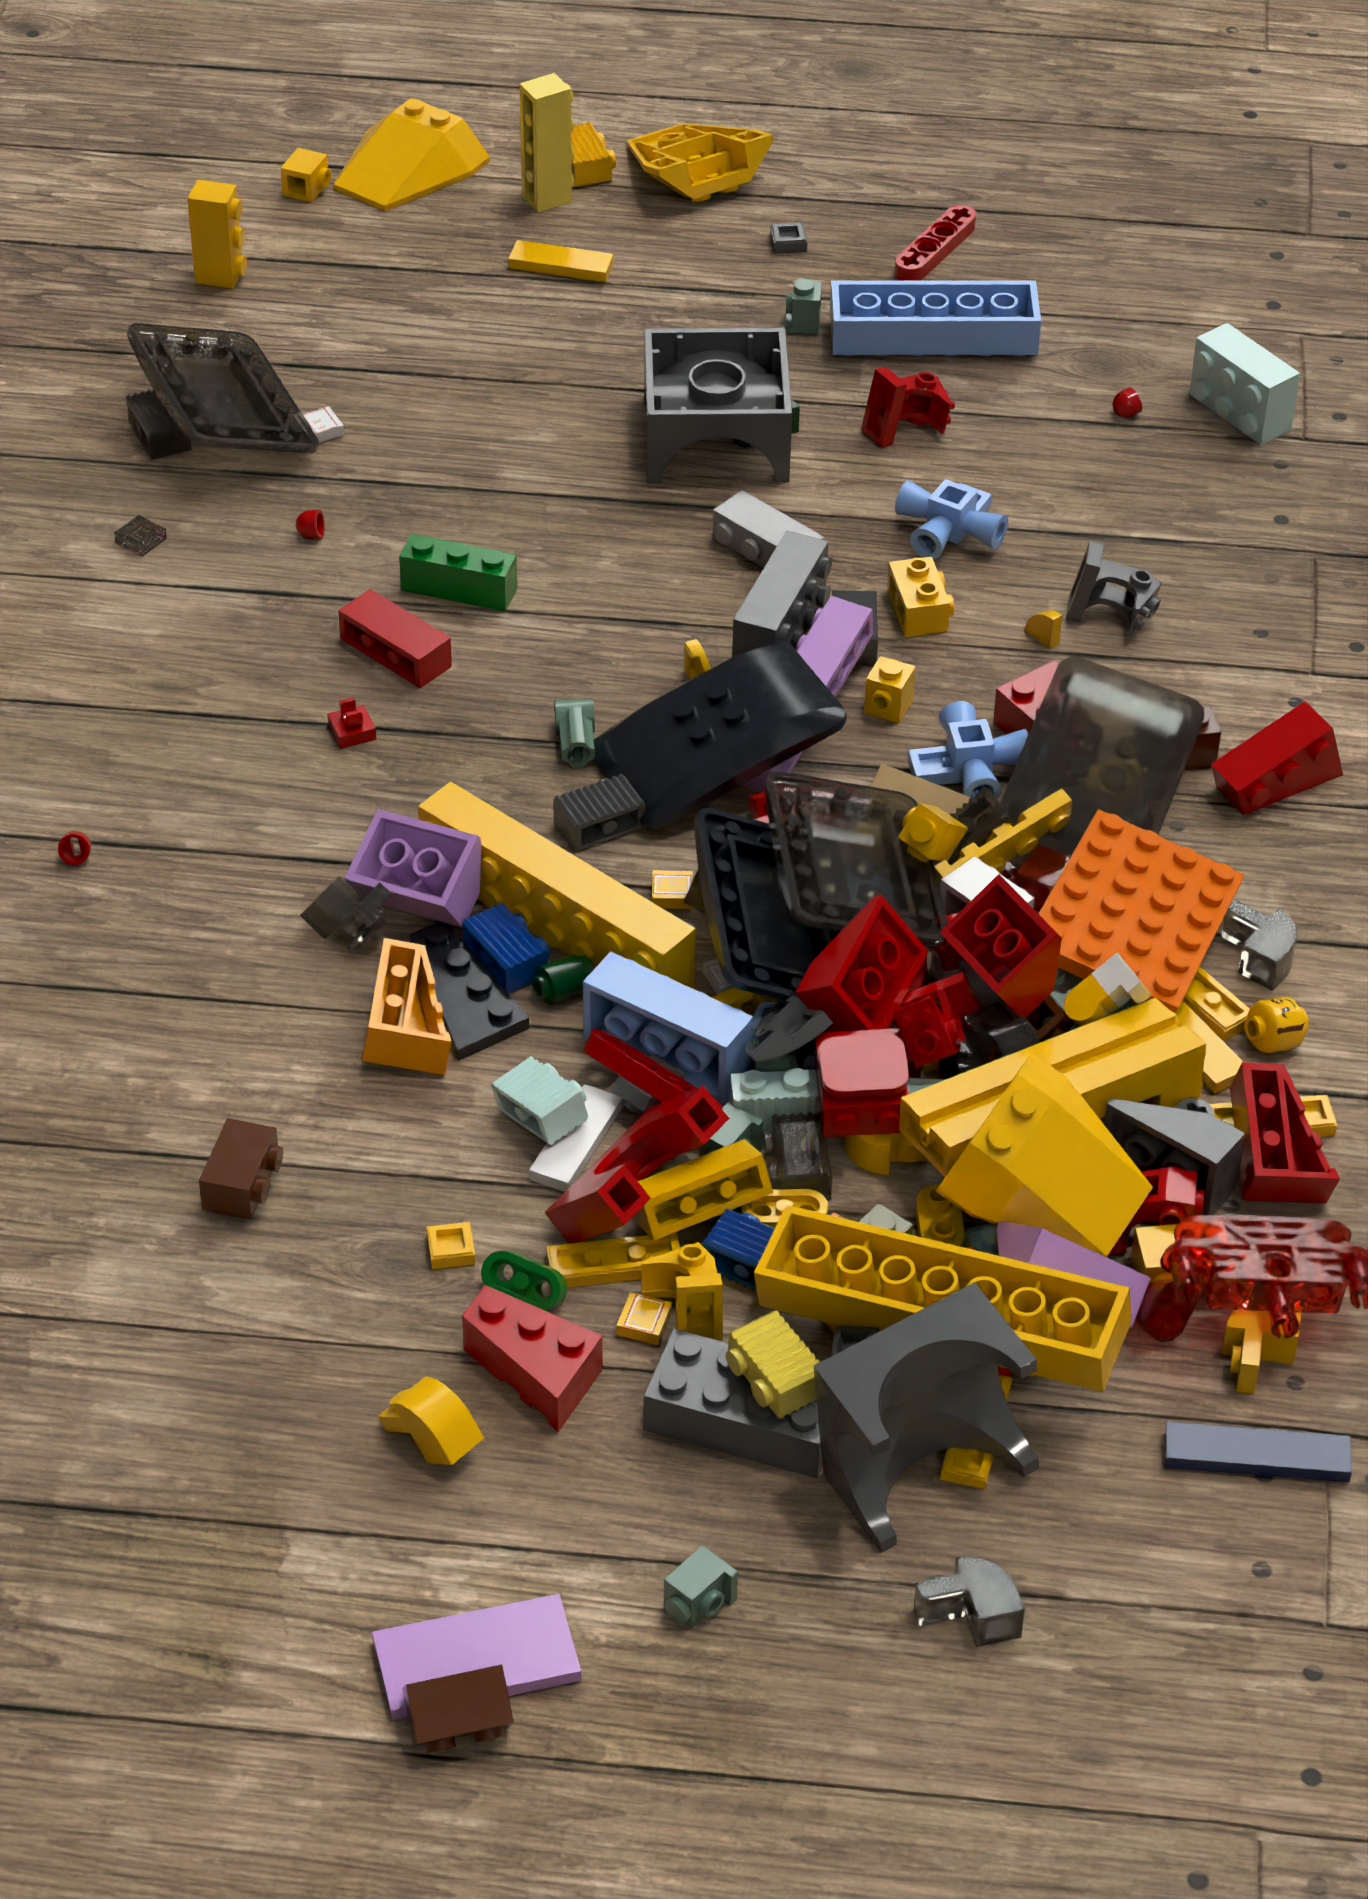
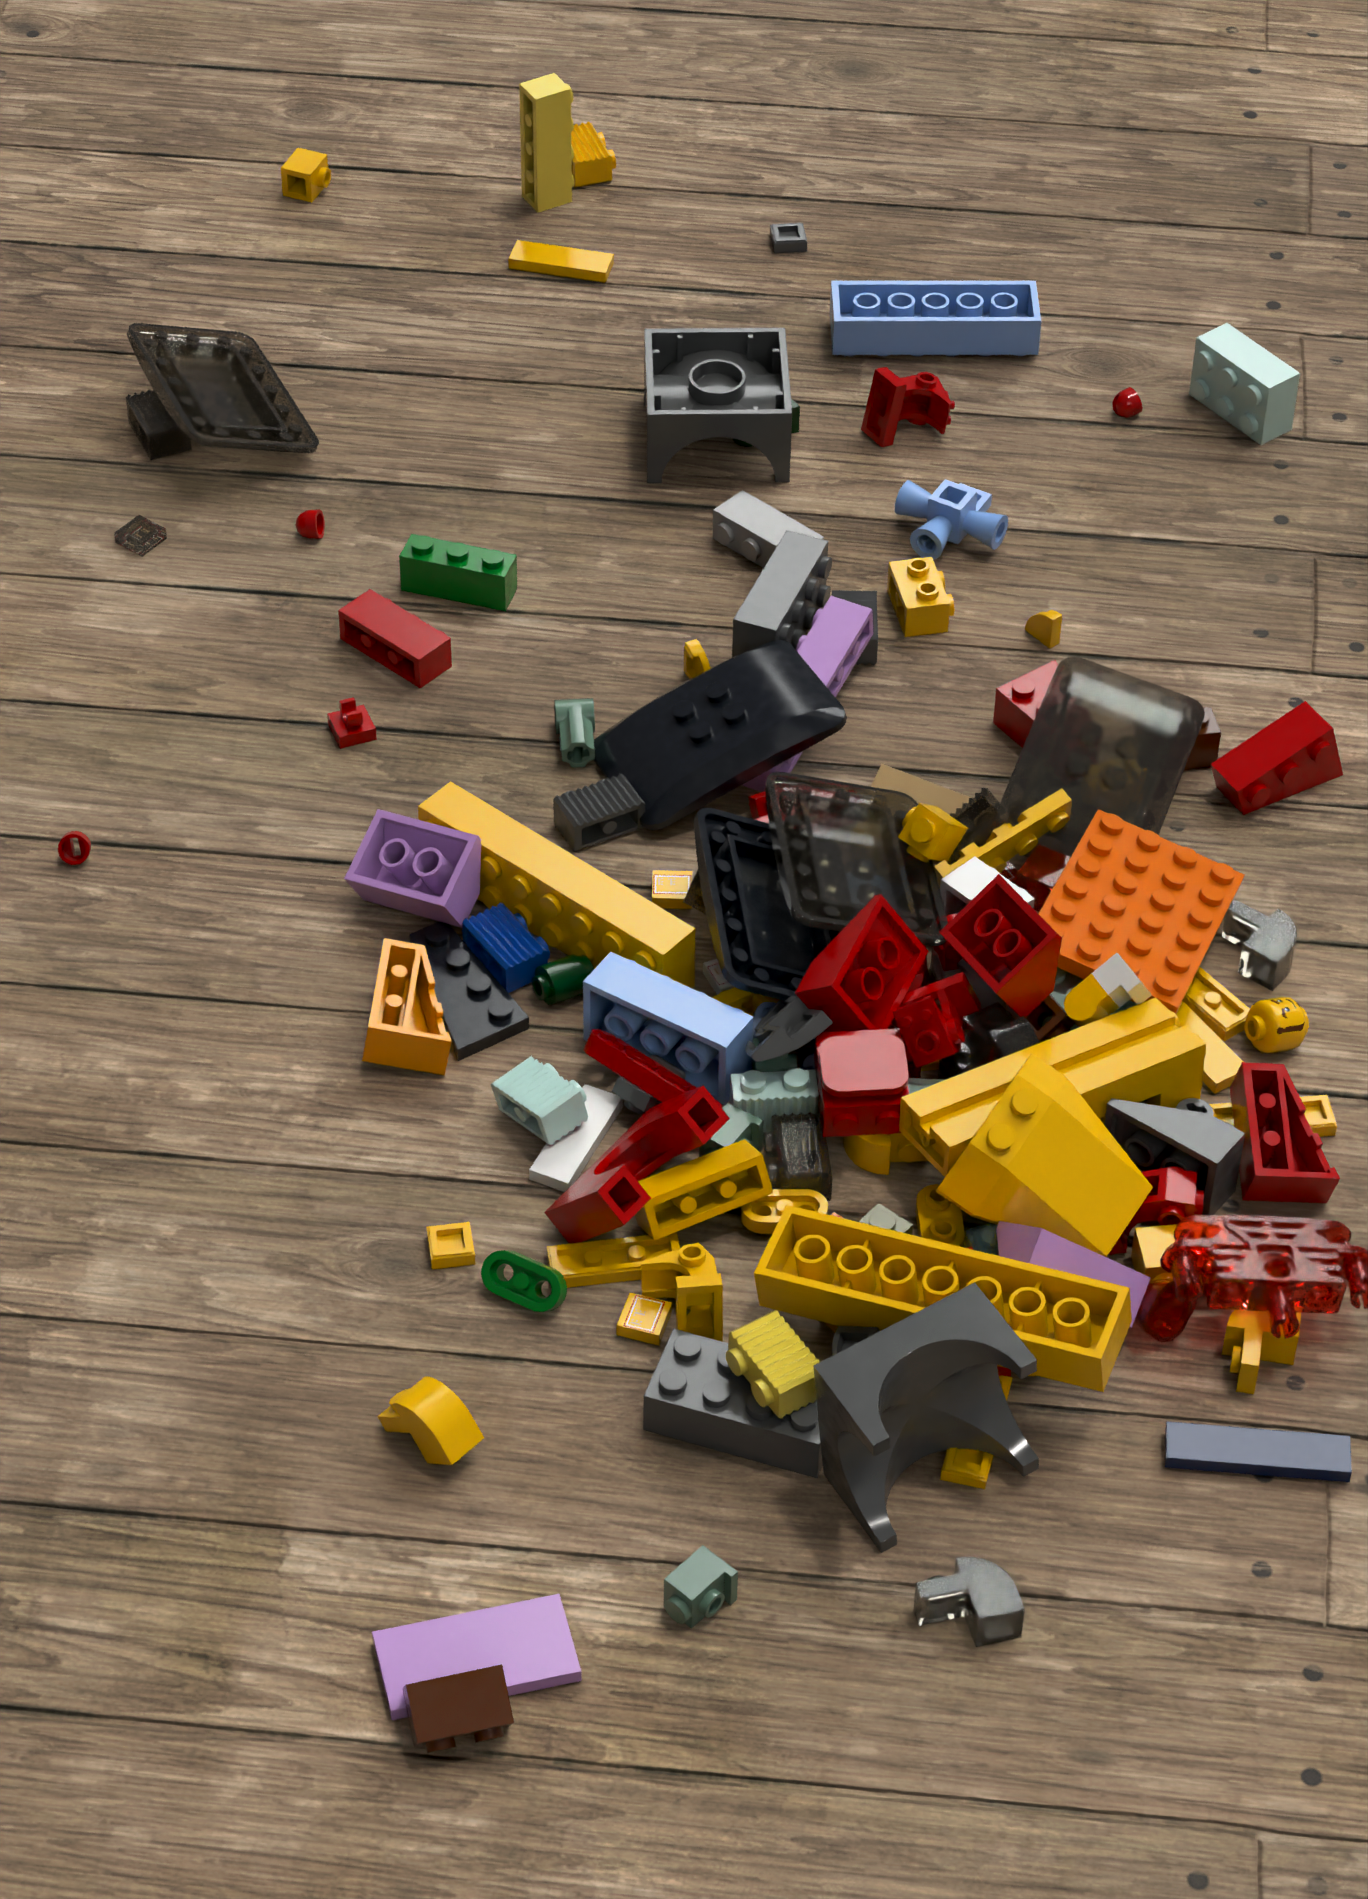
yellow brick [187,180,247,289] -> none
reddish brown brick [199,1118,283,1219] -> none
white tile [297,406,344,445] -> none
clear smoke brick [300,875,392,949] -> none
yellow wedge [333,98,490,211] -> none
wedge [462,1285,603,1432] -> none
yellow wedge [627,123,773,202] -> none
blue brick [703,1209,775,1291] -> none
sand green brick [785,278,822,335] -> none
yellow brick [864,656,916,724] -> none
red beam [895,205,976,281] -> none
light blue brick [908,701,1031,805] -> none
dark grey tile [1066,541,1162,637] -> none

